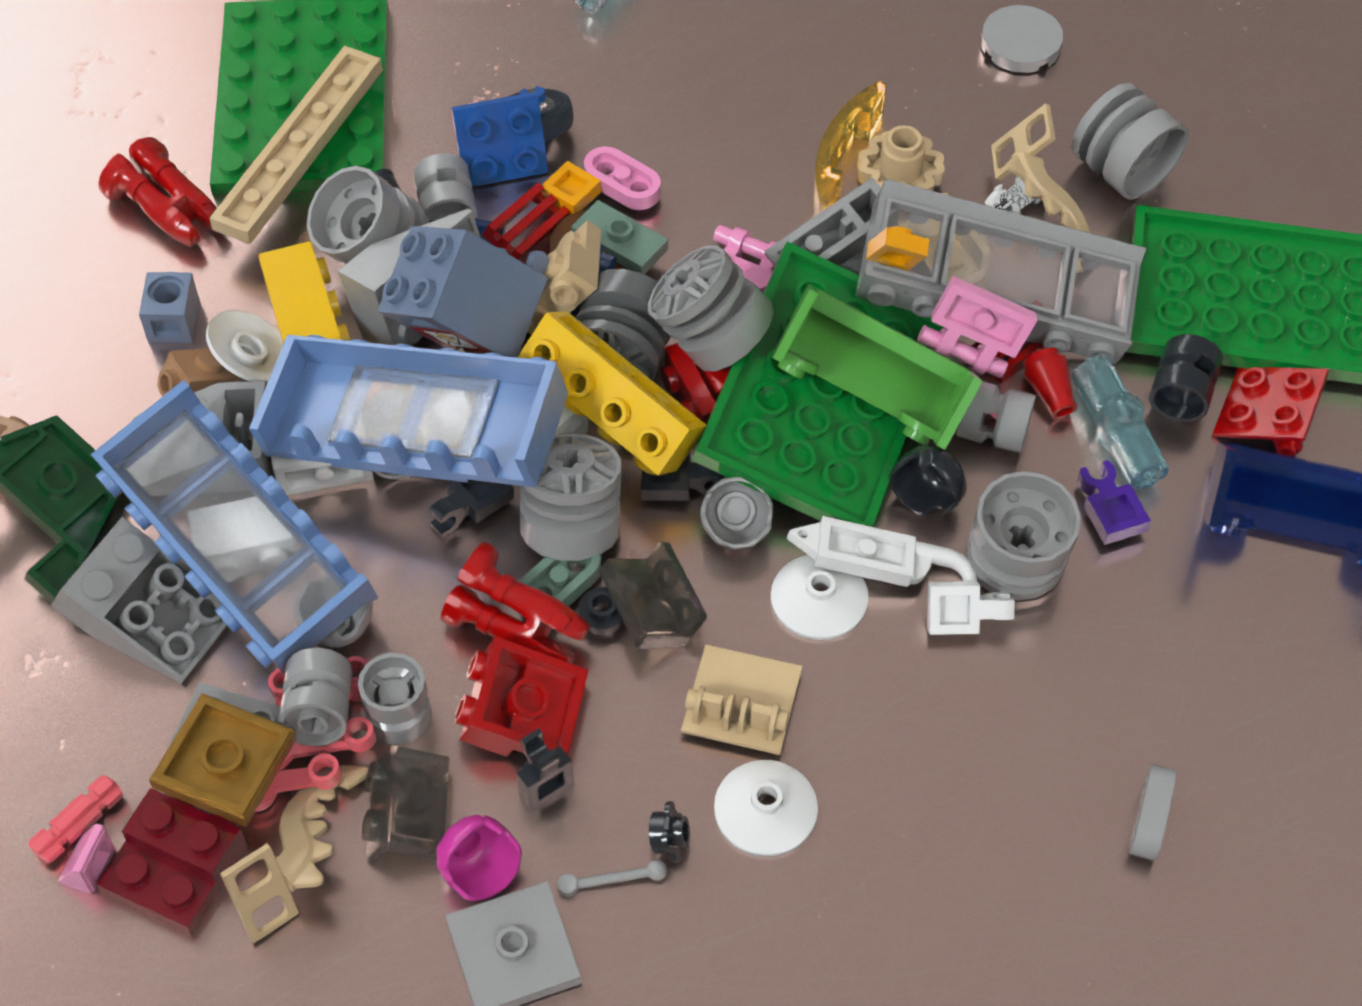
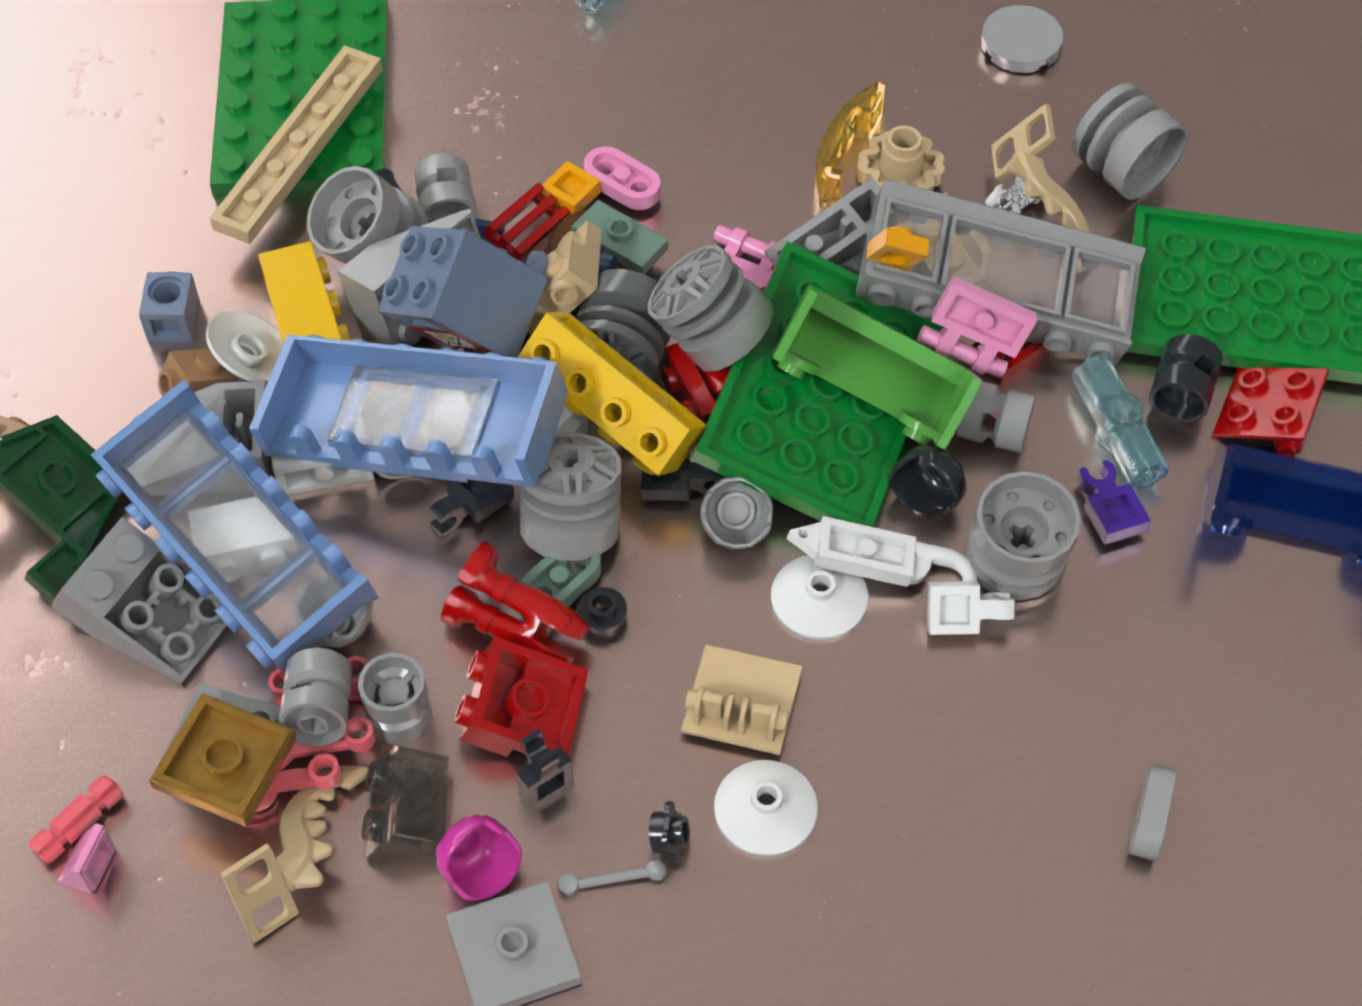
dark red plate [96,788,248,936] -> none
red piece [98,137,217,248] -> none
blue plate [451,86,574,187] -> none
clear smoke bracket [599,542,707,649] -> none
red cone [1023,347,1078,419] -> none

